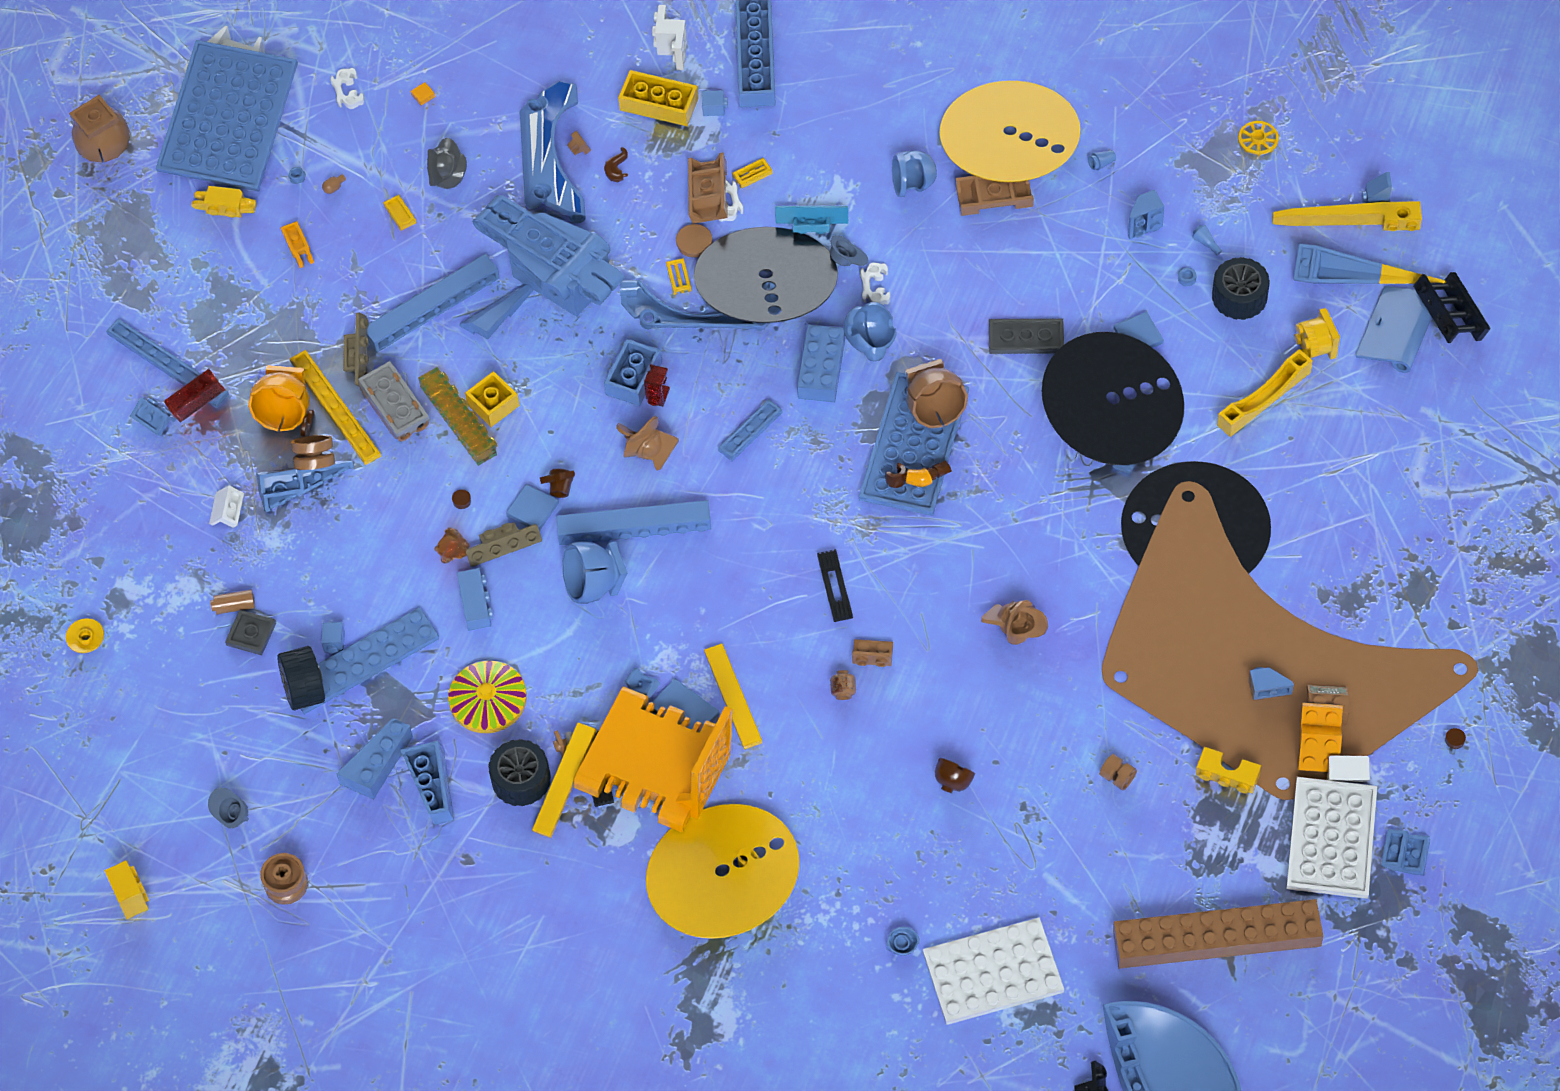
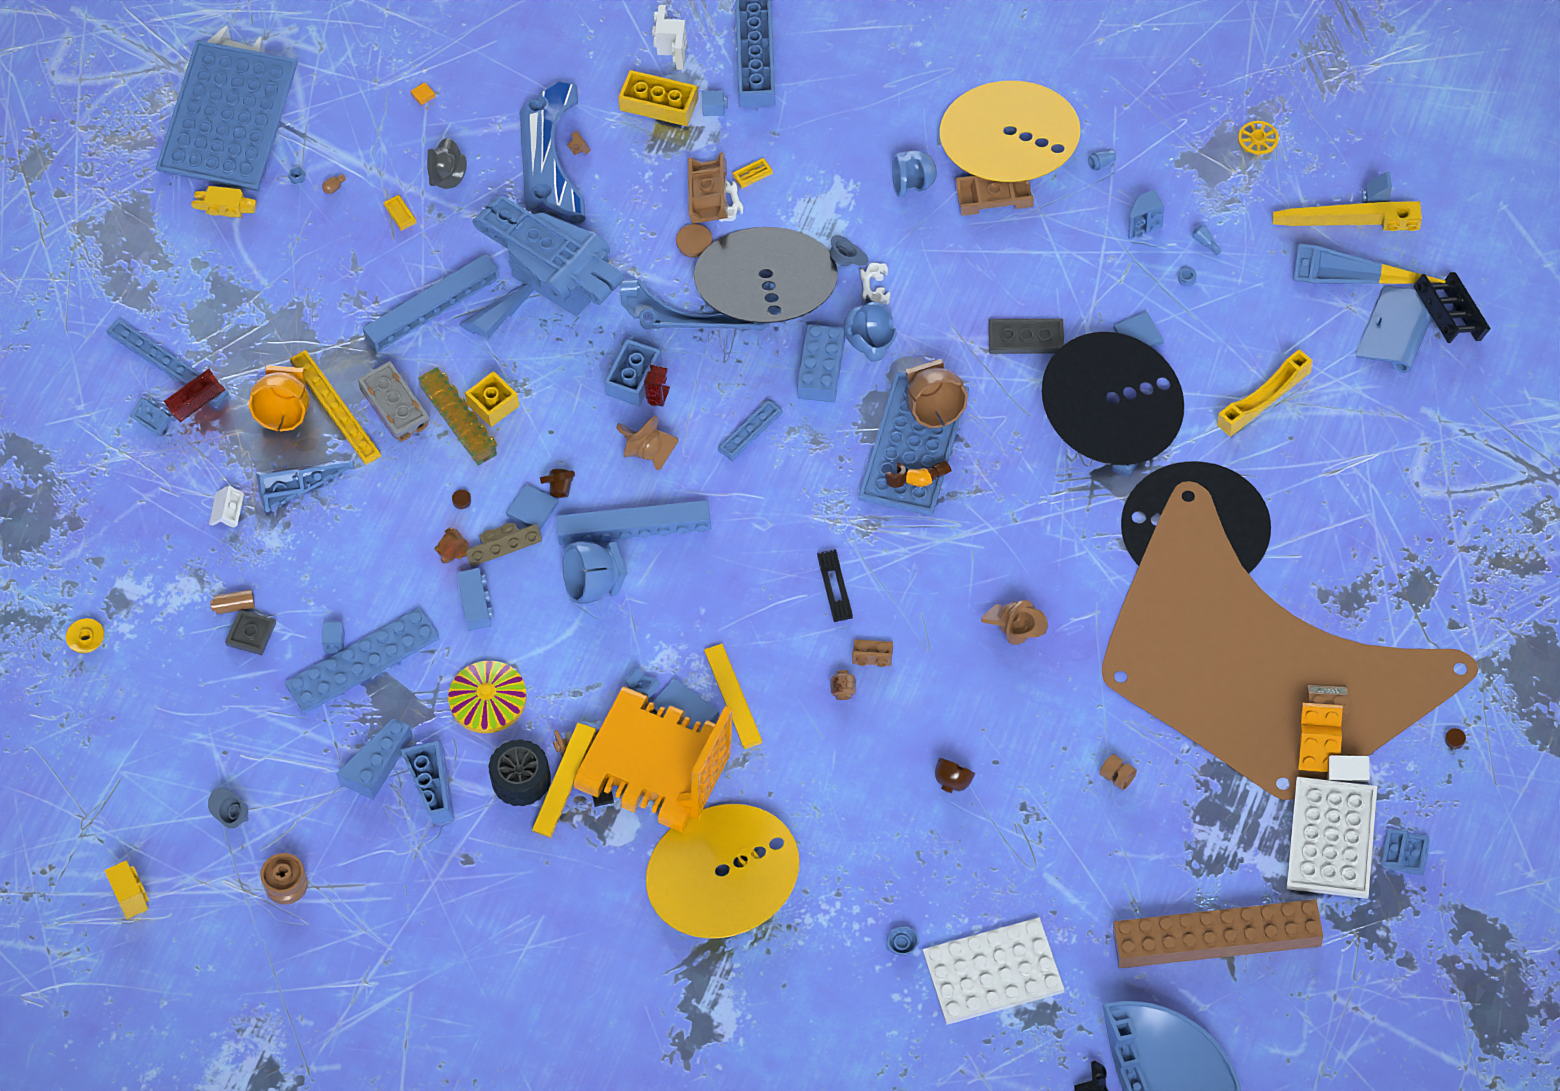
medium nougat plate [69,95,130,163] -> none
black wheel [277,646,325,710] -> none
light orange hinge [280,221,314,268] -> none
medium nougat wheel [291,435,335,470] -> none
reddish brown piece [301,410,315,437] -> none
white helmet [330,68,364,109] -> none
dark tan bracket [343,312,369,386] -> none
reddish brown piece [604,147,628,182] -> none
yellow tile [666,258,692,295] -> none
dark azure bracket [775,206,849,234] -> none
yellow arch [1196,747,1261,794] -> none
black wheel [1212,257,1270,320] -> none
medium blue slope [1249,667,1294,700] -> none
yellow piece [1294,308,1340,360] -> none

